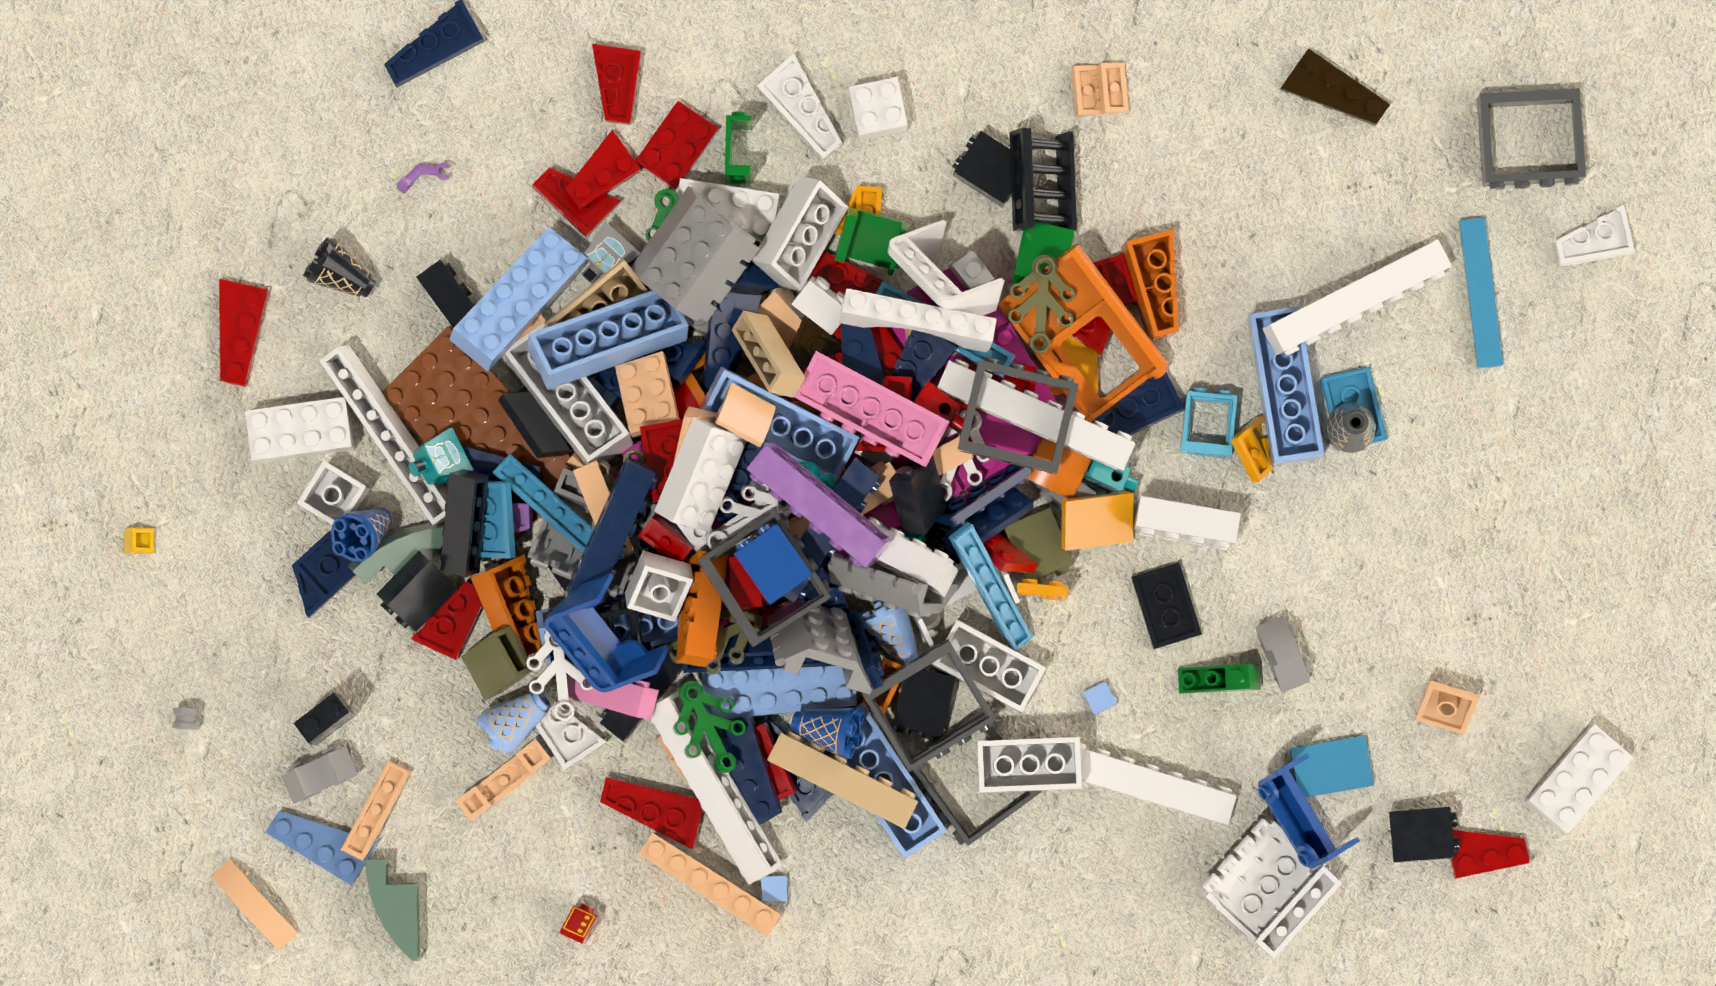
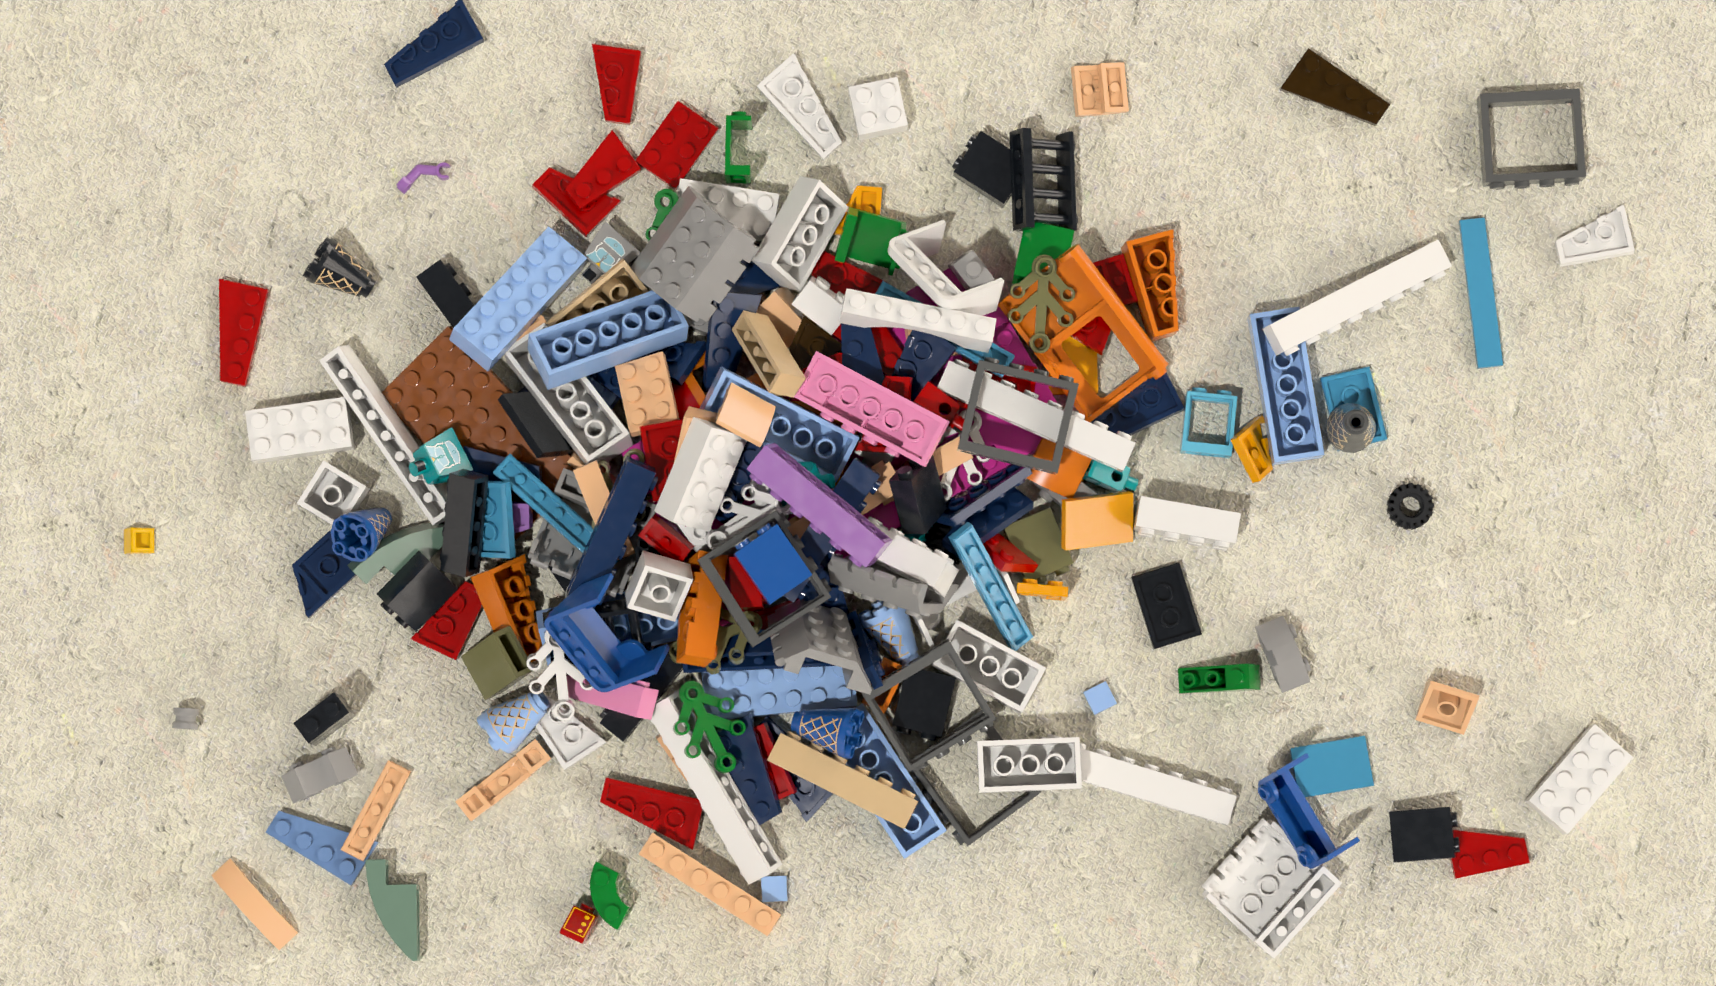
none -> green brick [590,862,631,930]
none -> black tyre [1386,483,1434,530]

